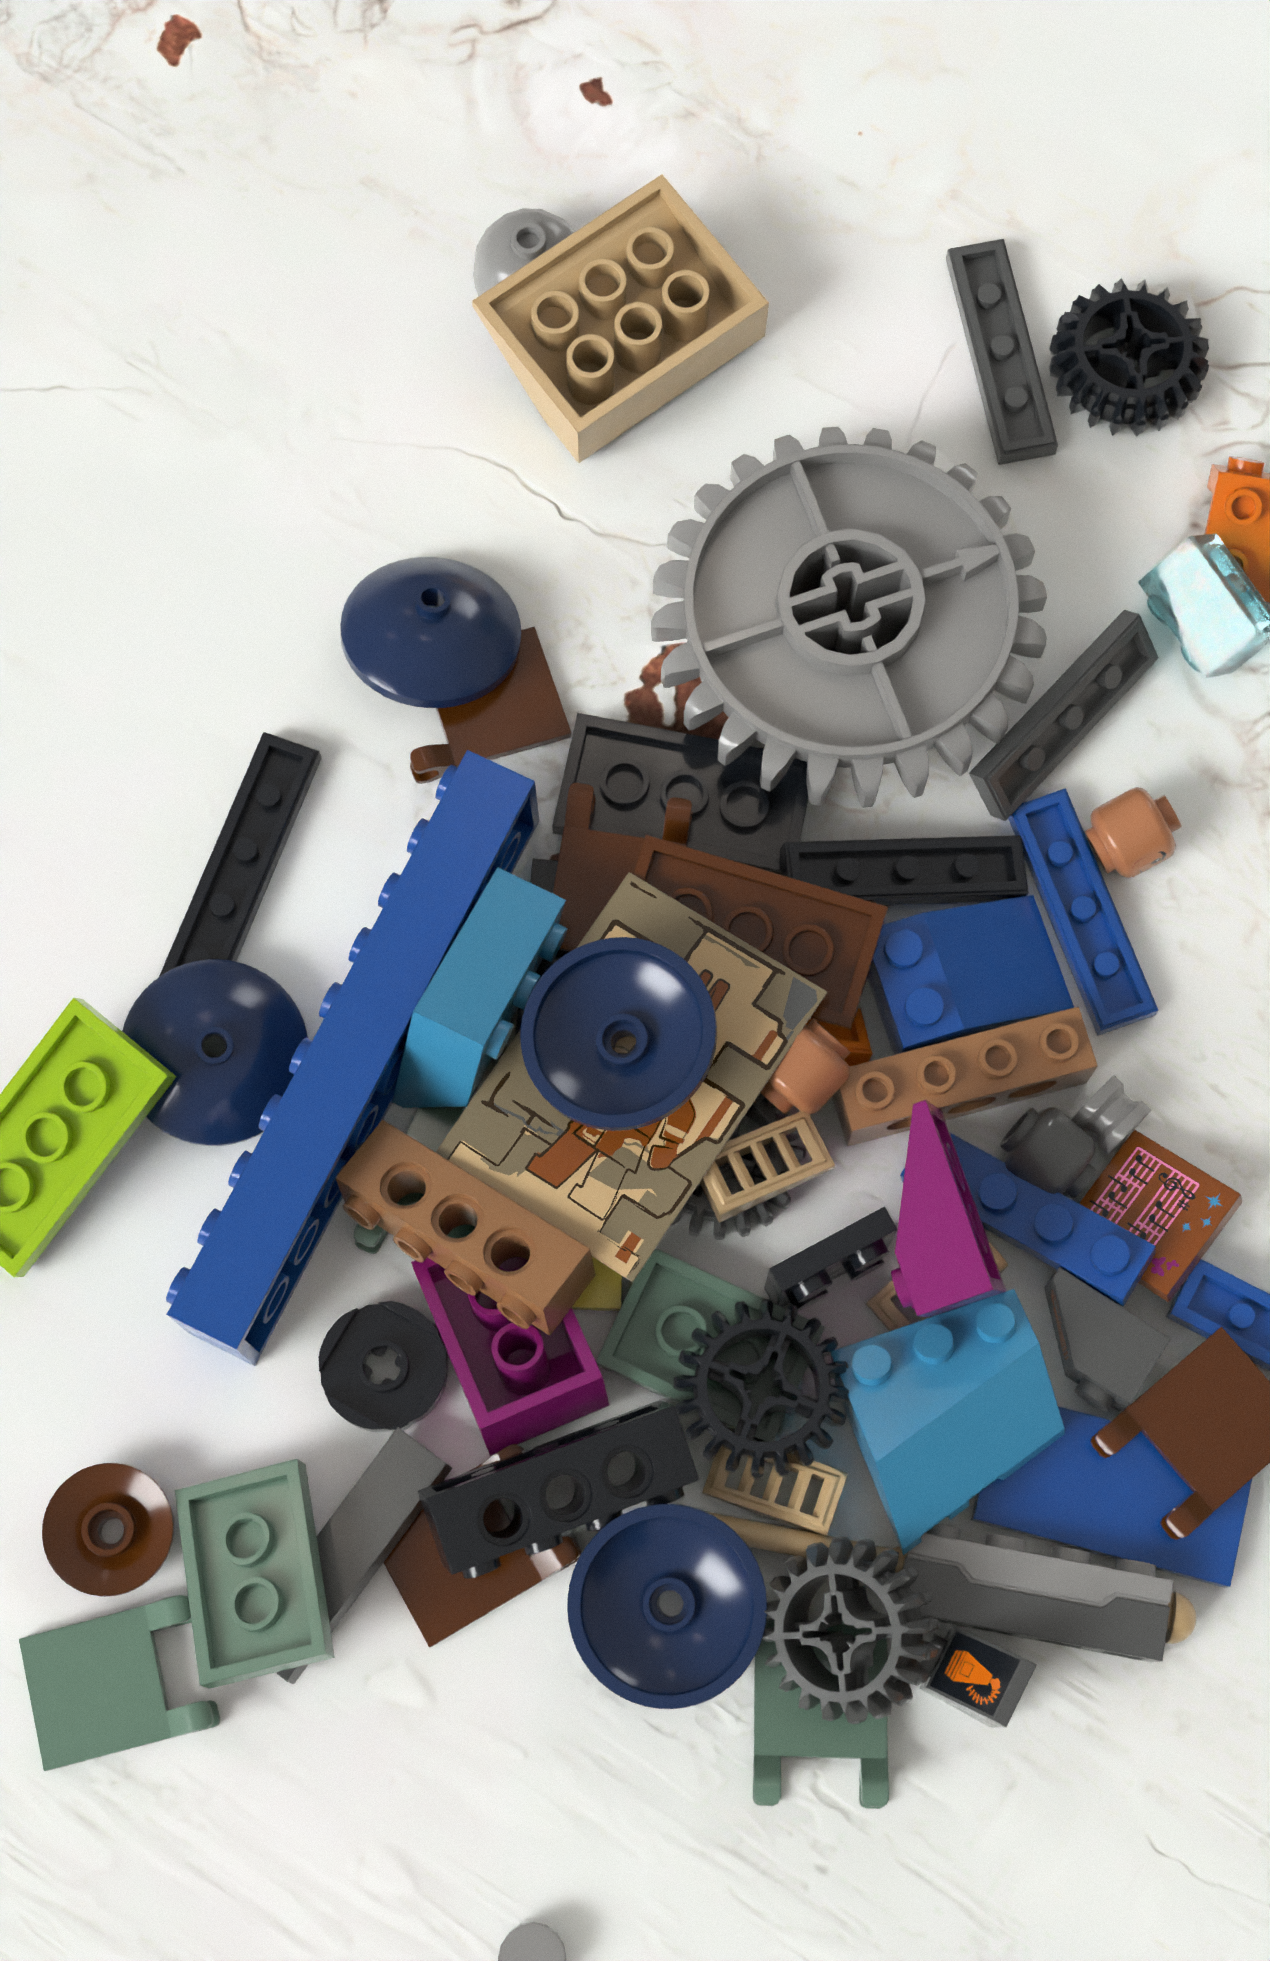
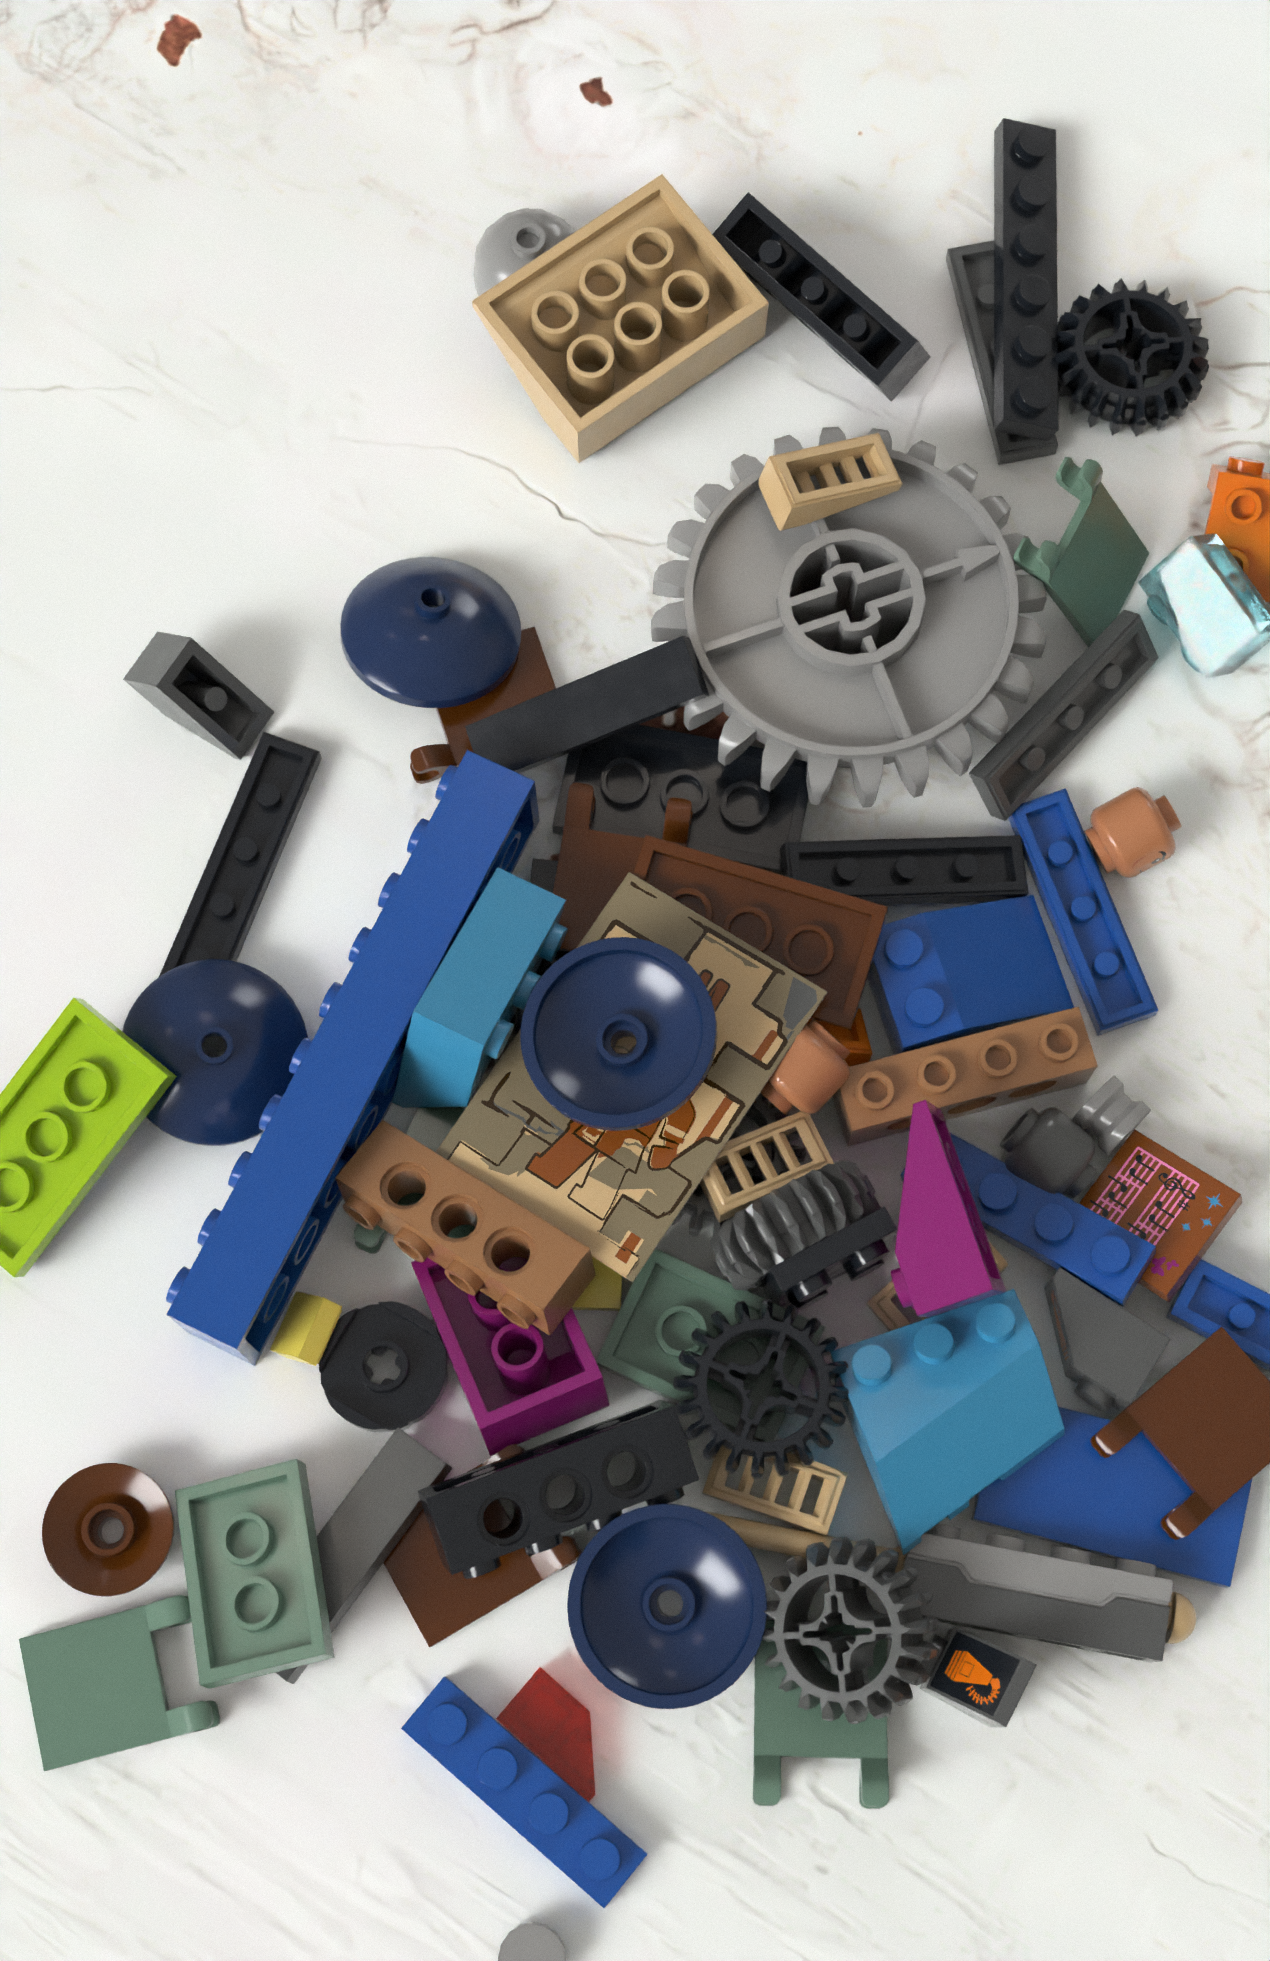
none -> dark grey slope [123,631,274,760]
none -> light yellow tile [270,1291,342,1366]
none -> blue plate [401,1676,648,1908]
none -> black tile [465,636,710,773]
none -> clear red tile [496,1667,596,1802]
none -> dark grey gear [710,1161,881,1291]
none -> black brick [712,192,931,402]
none -> tan slope [759,433,902,531]
none -> black plate [994,118,1059,441]
none -> sand green flag [1013,457,1149,647]

